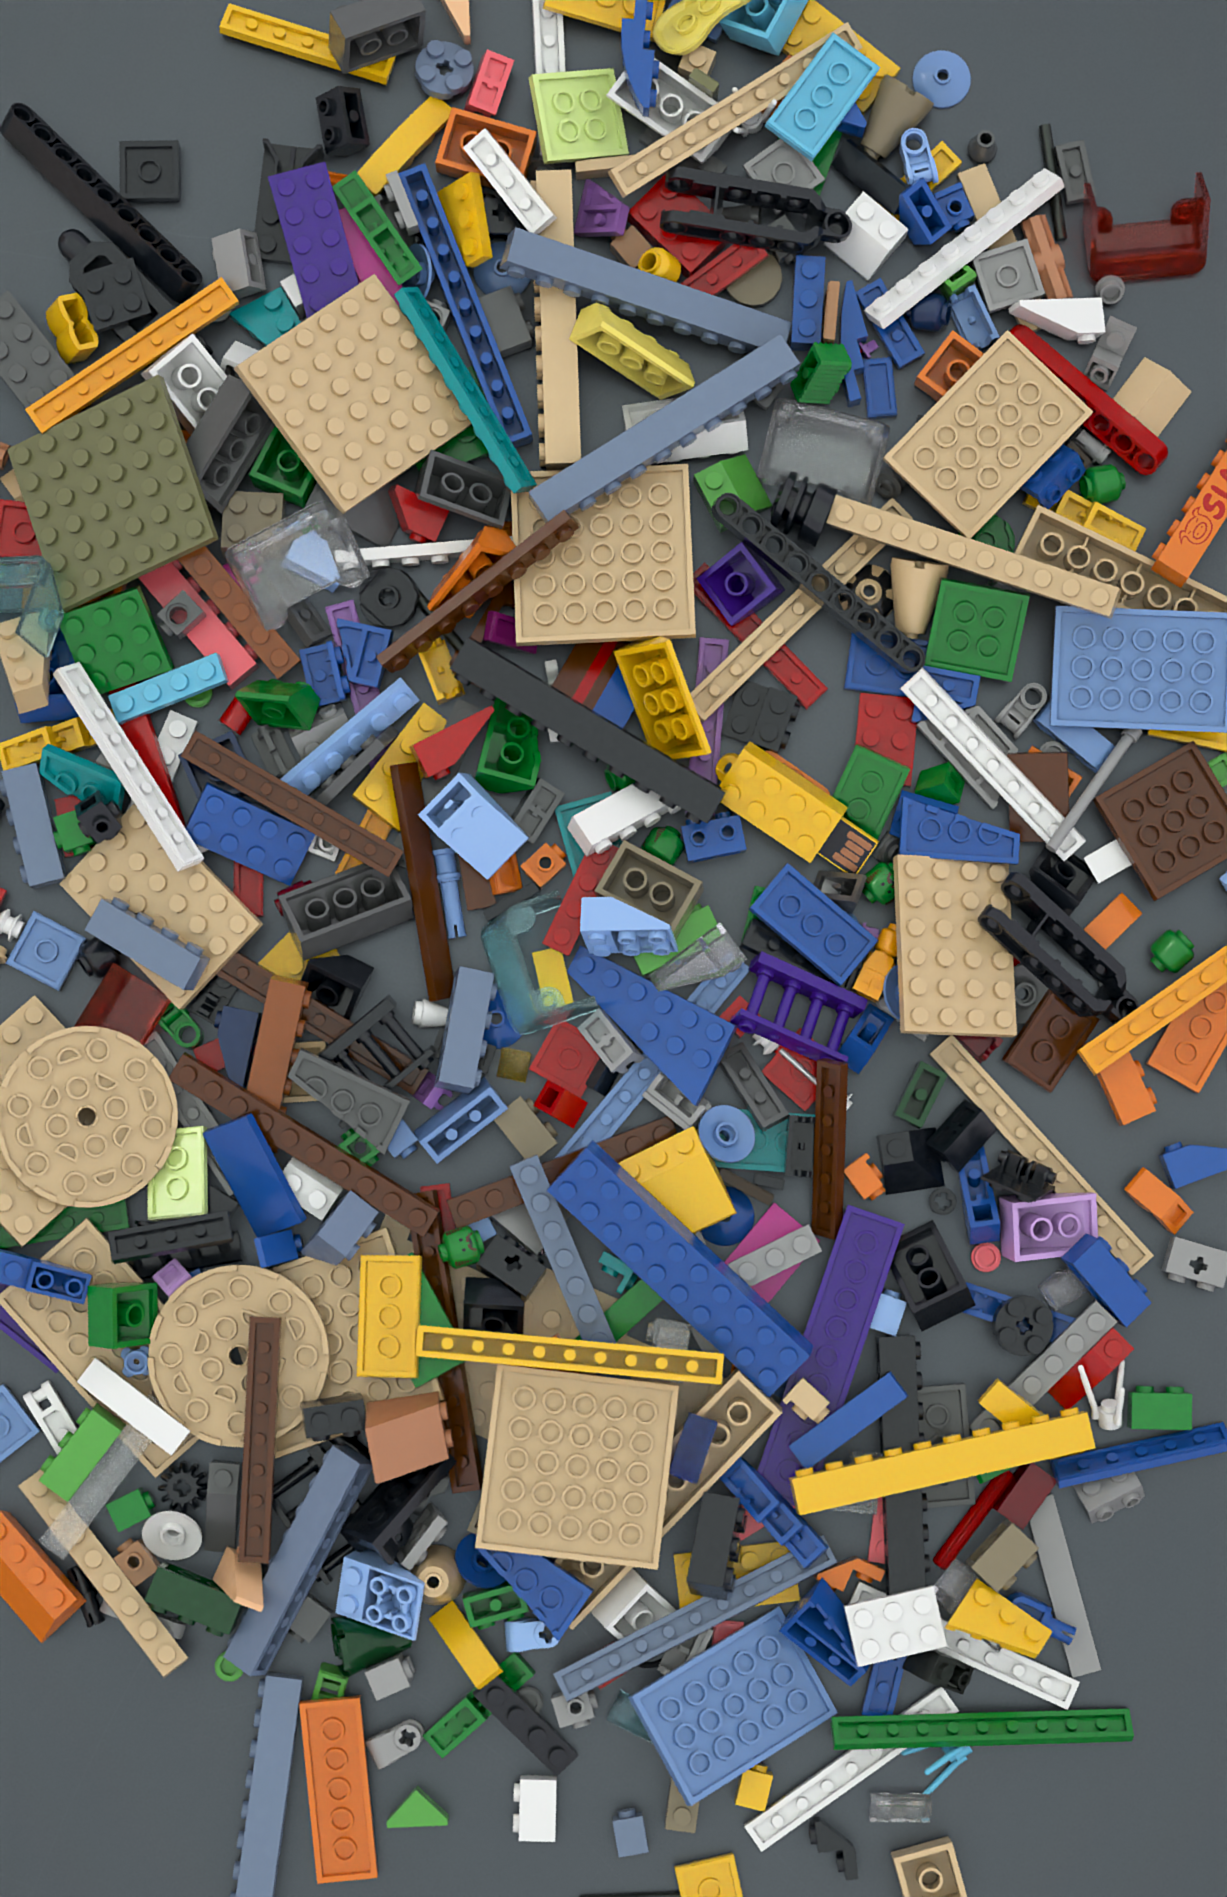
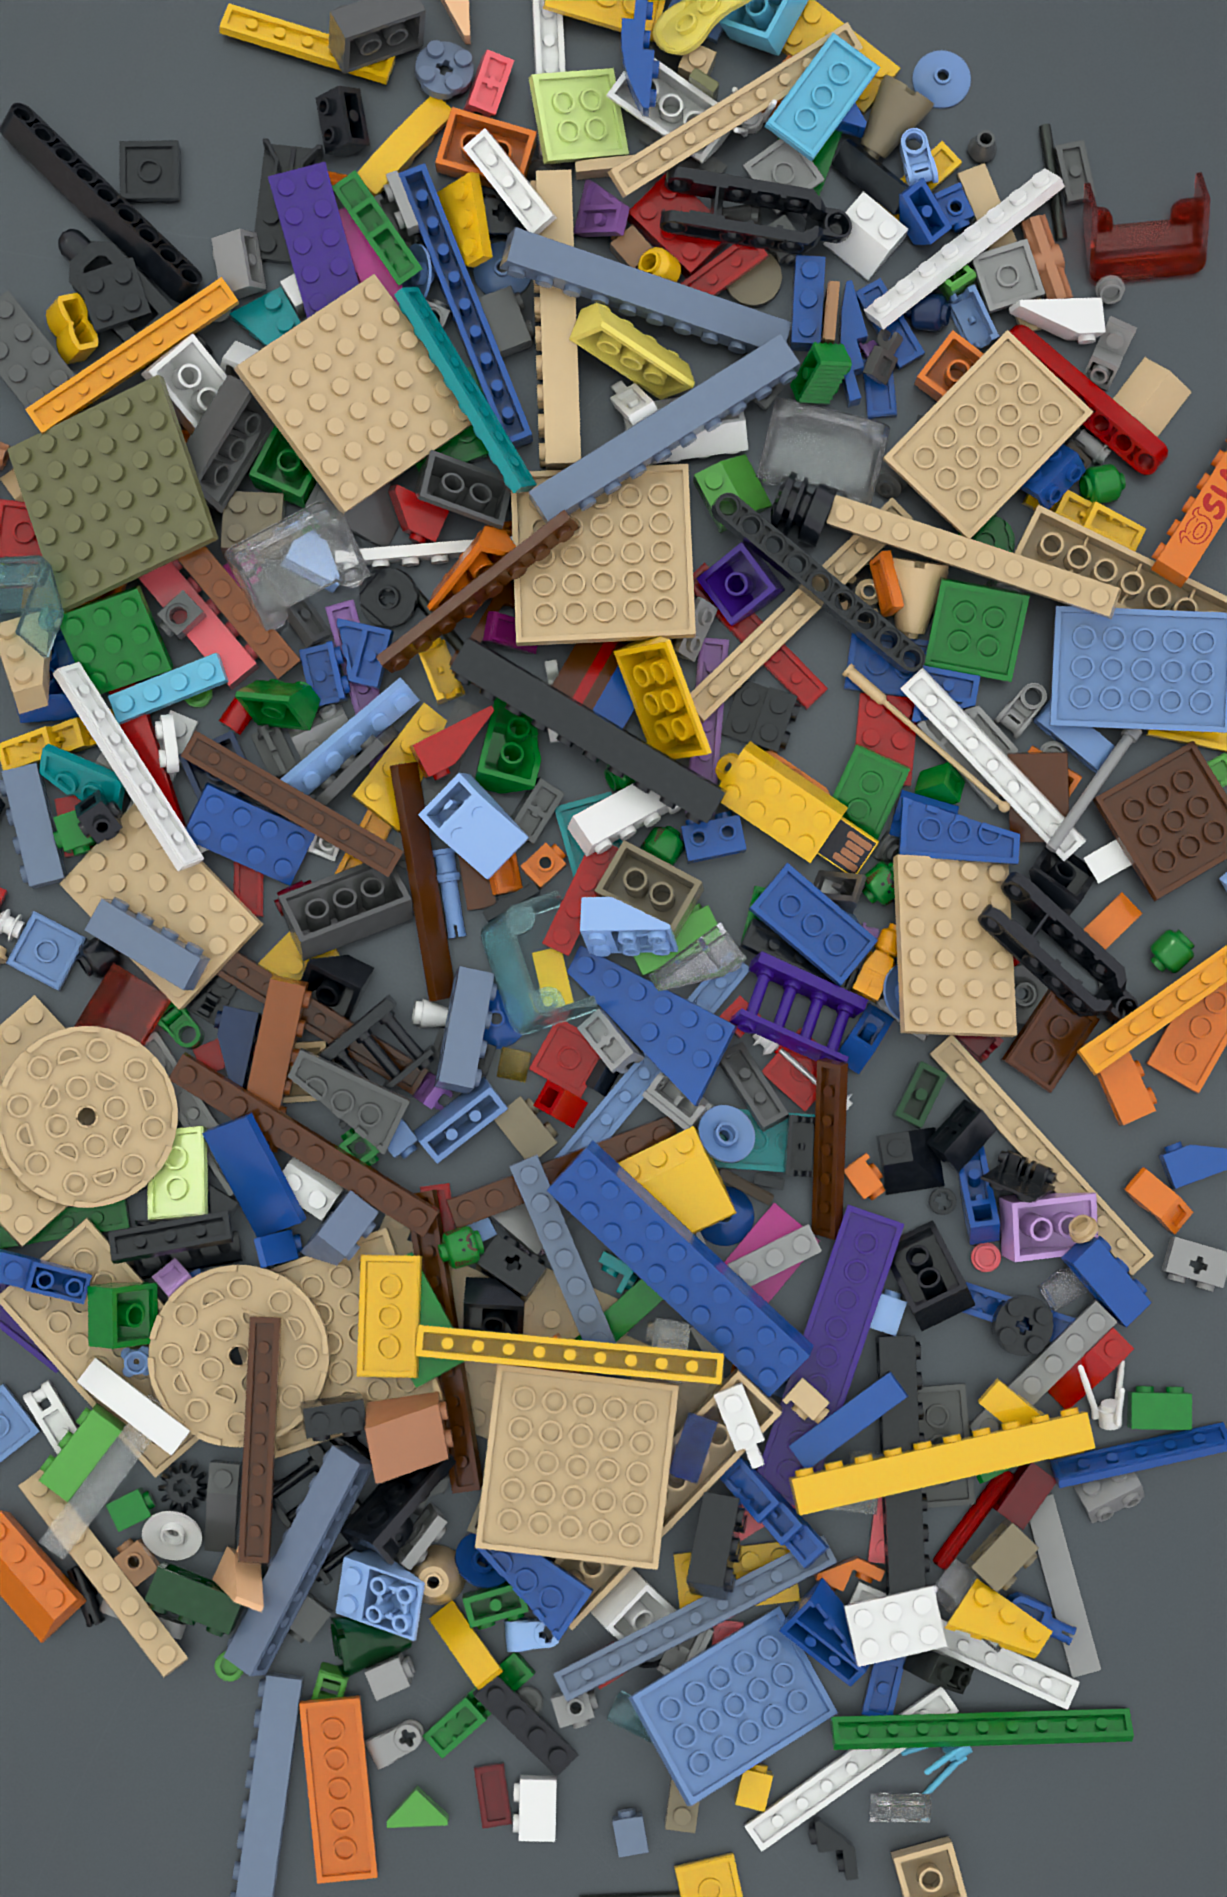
none -> white plate [155,714,179,773]
none -> dark red tile [474,1762,513,1829]
none -> white plate [610,380,658,426]
none -> light grey bracket [670,597,718,662]
none -> white plate [713,1382,765,1469]
none -> tan piece [842,663,1010,813]
none -> dark grey plate [863,329,903,385]
none -> orange tile [869,550,904,617]
none -> tan plate [1069,1215,1098,1243]

